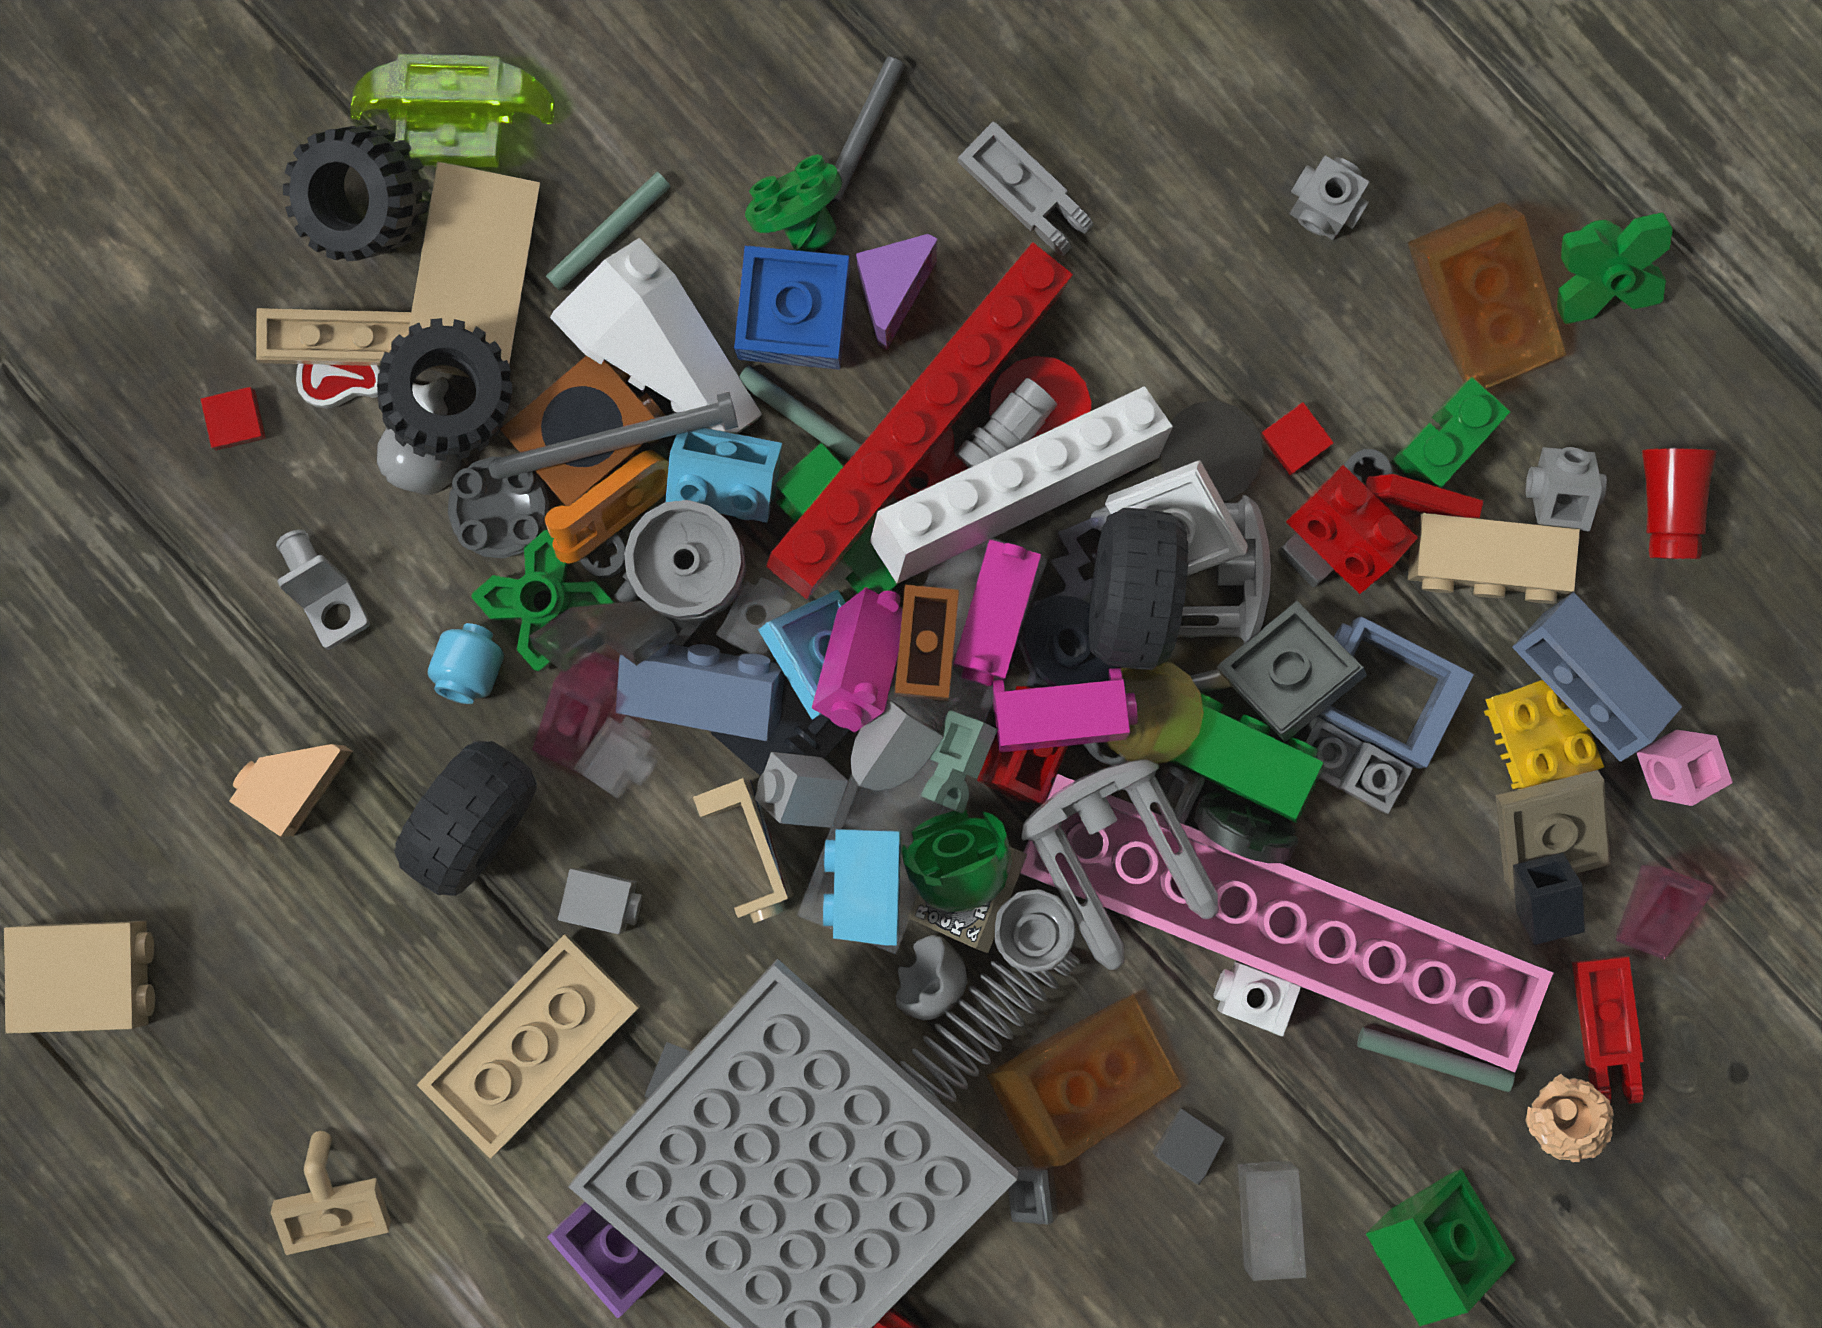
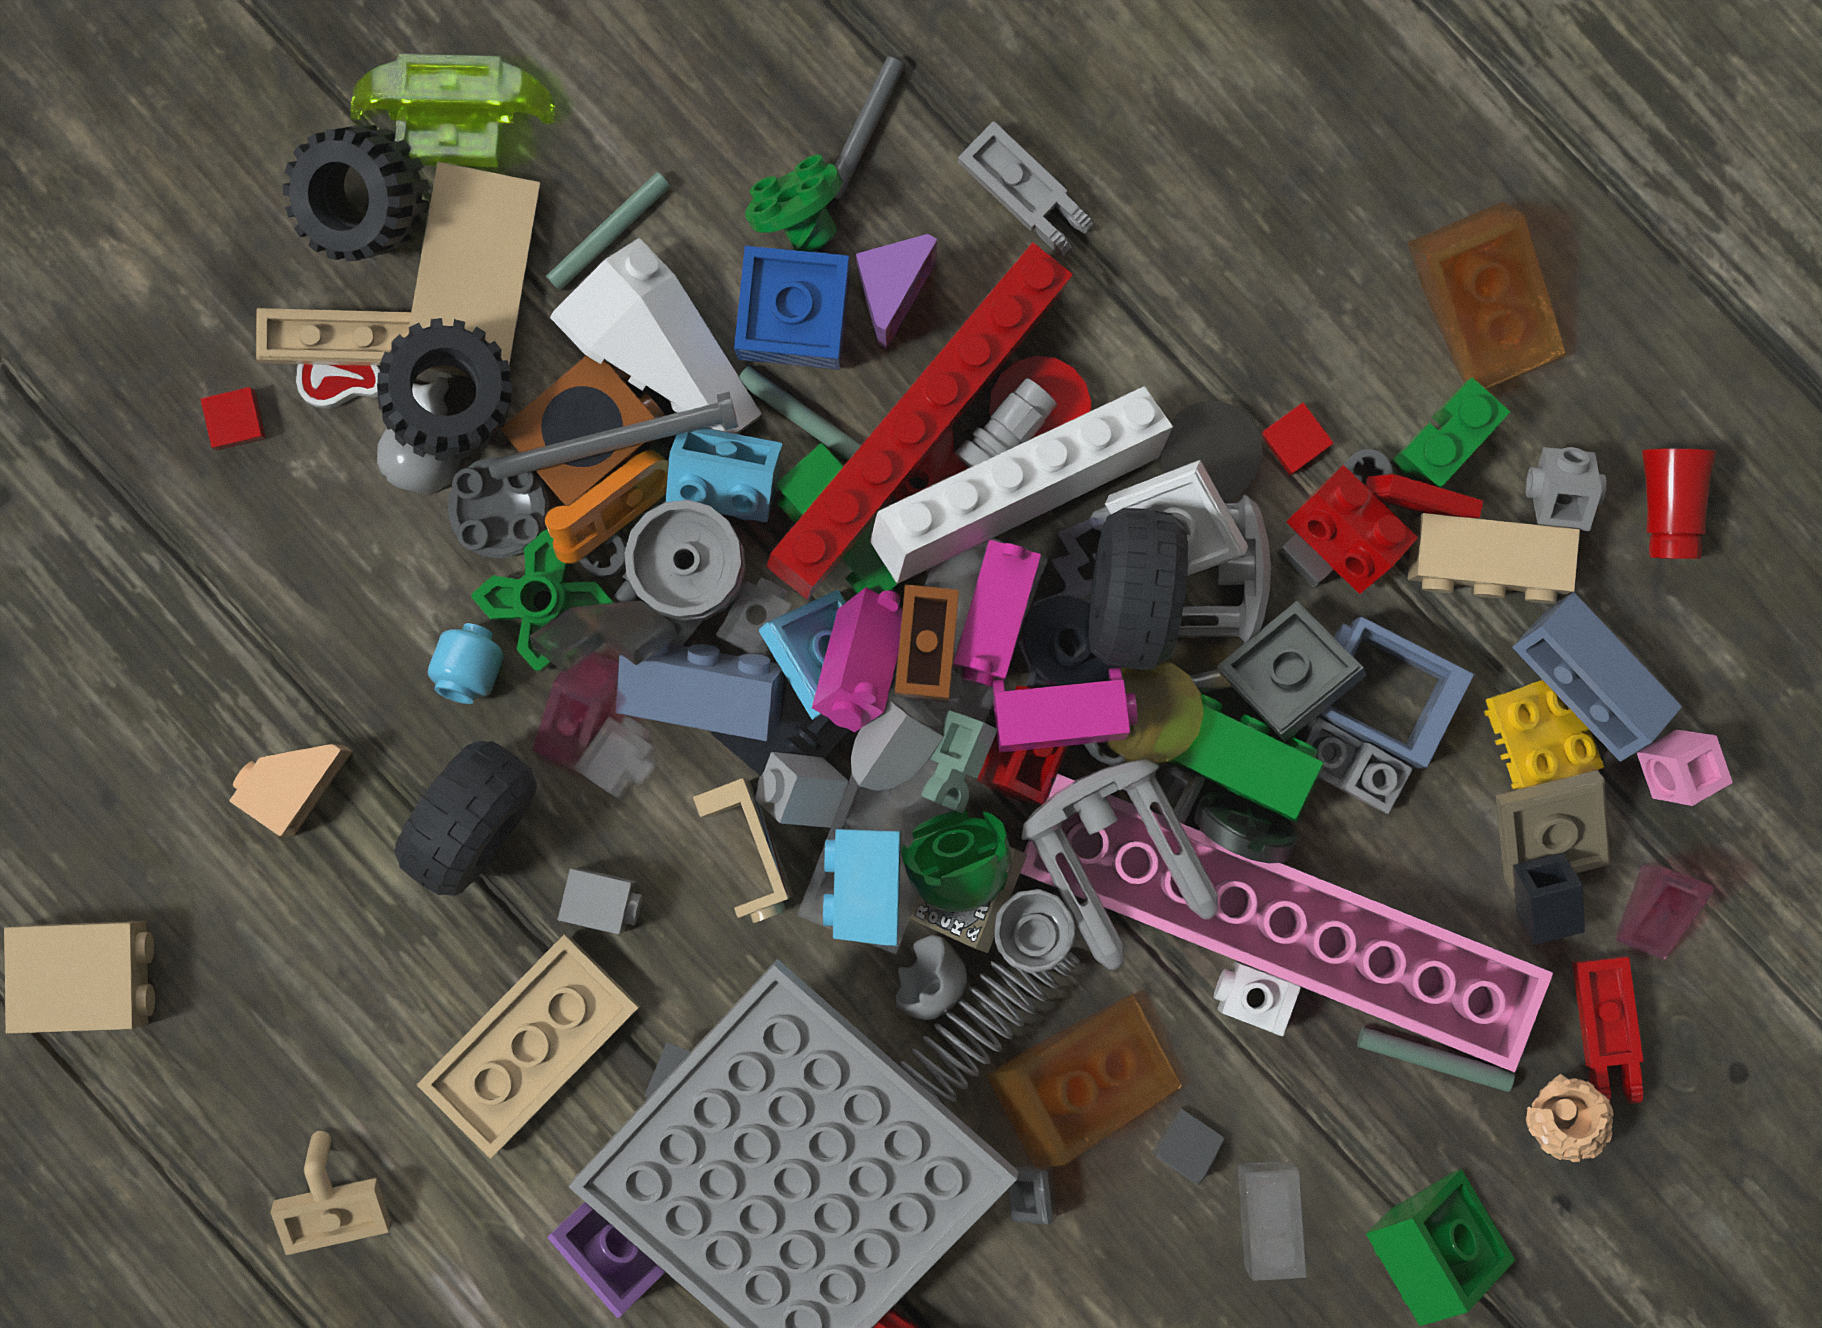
light grey bracket [276,529,370,650] -> none
light grey brick [1290,155,1370,240] -> none
green plant [1557,213,1673,324] -> none

